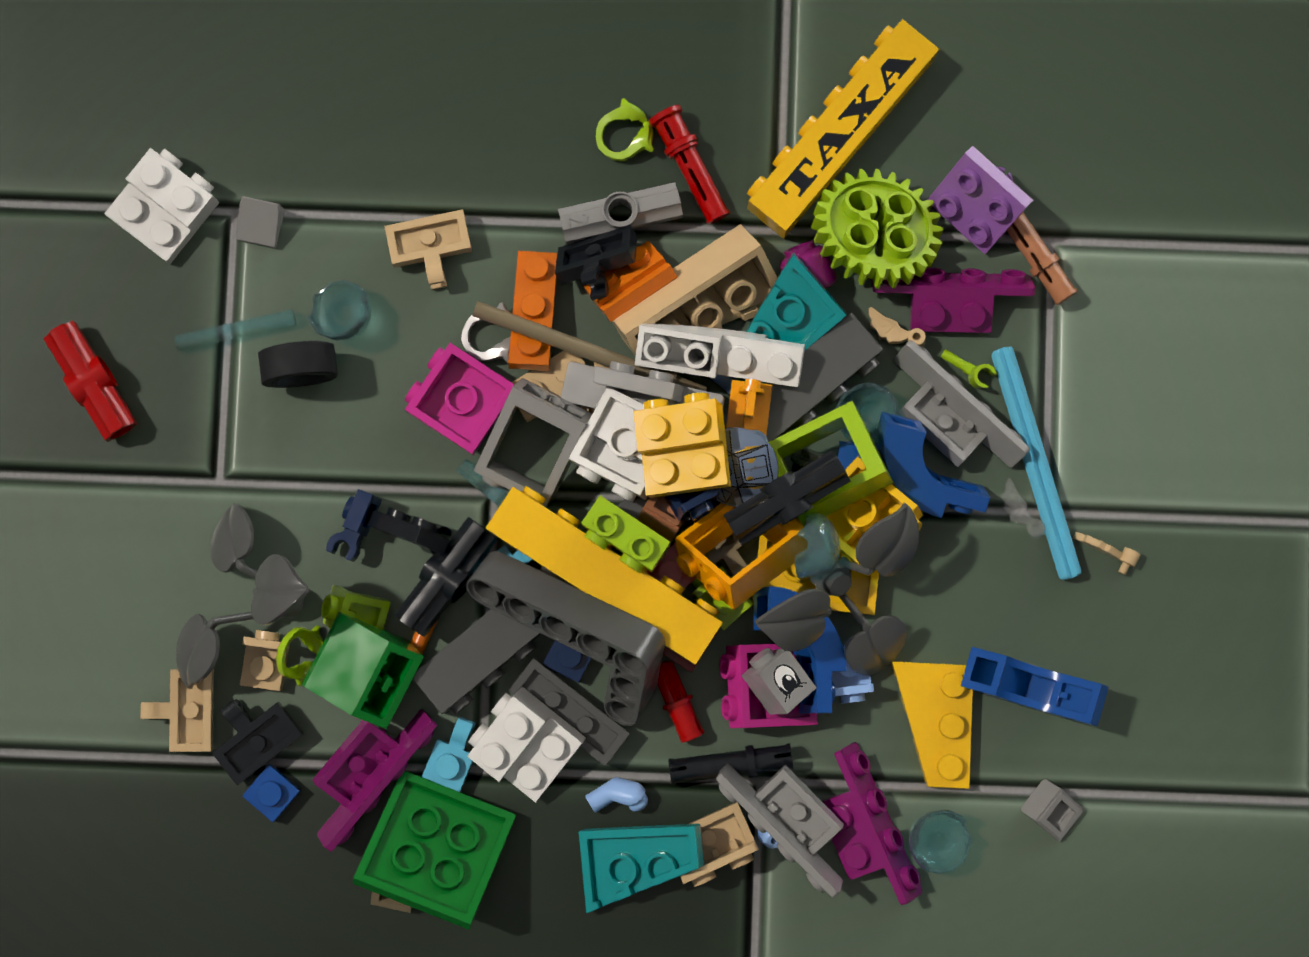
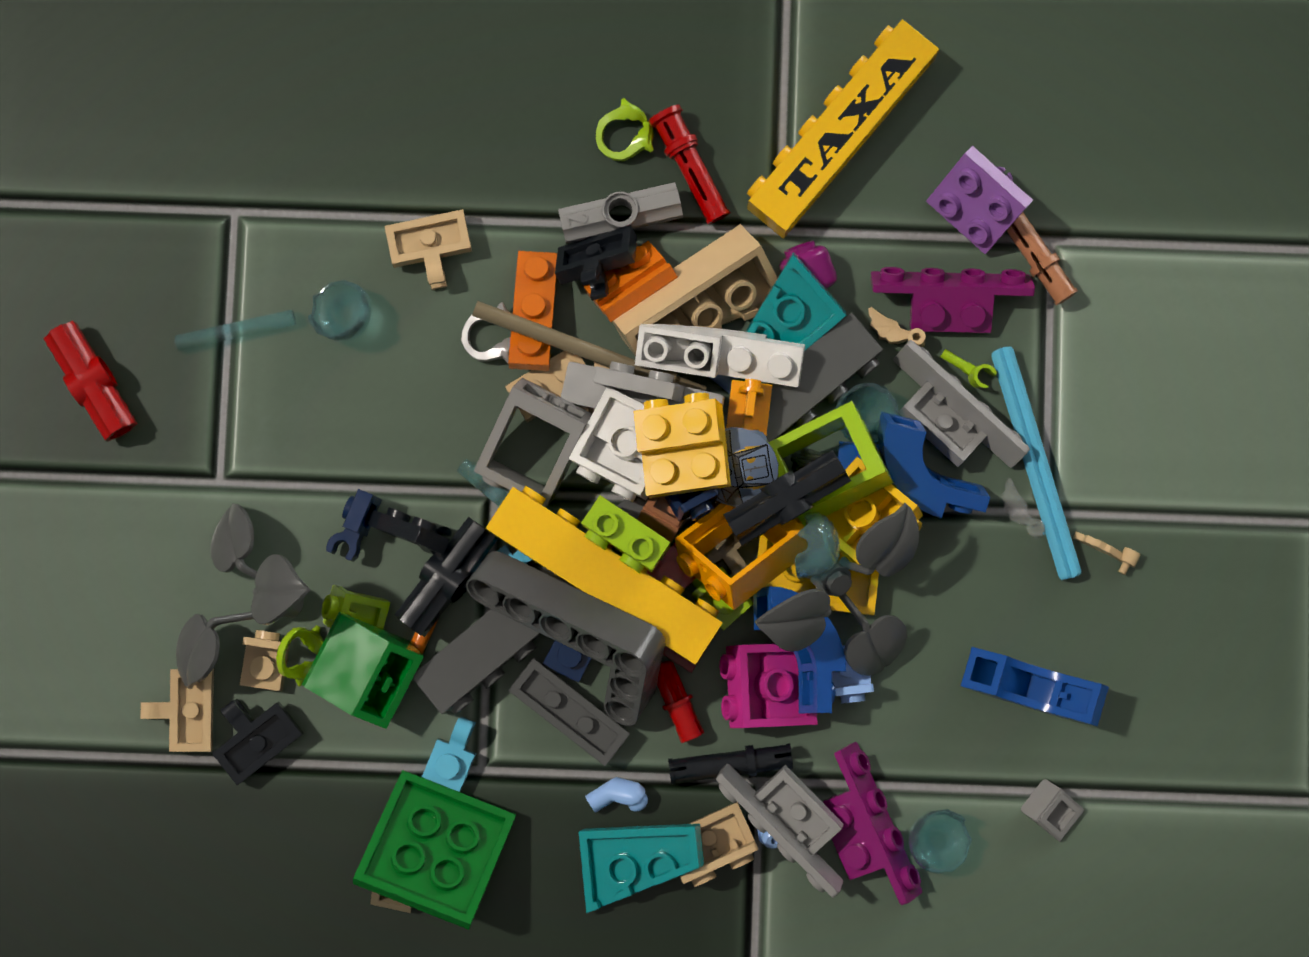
white plate [104,148,219,264] -> none
light grey slope [236,196,285,248] -> none
blue plate [242,764,302,822] -> none
black tyre [258,341,338,388] -> none
magenta bracket [312,709,437,852] -> none
dark pink plate [404,343,514,456] -> none
white plate [467,687,586,803] -> none
light grey brick [741,648,816,715] -> none
lime gear [811,169,943,289] -> none
yellow wing [891,662,973,789] -> none

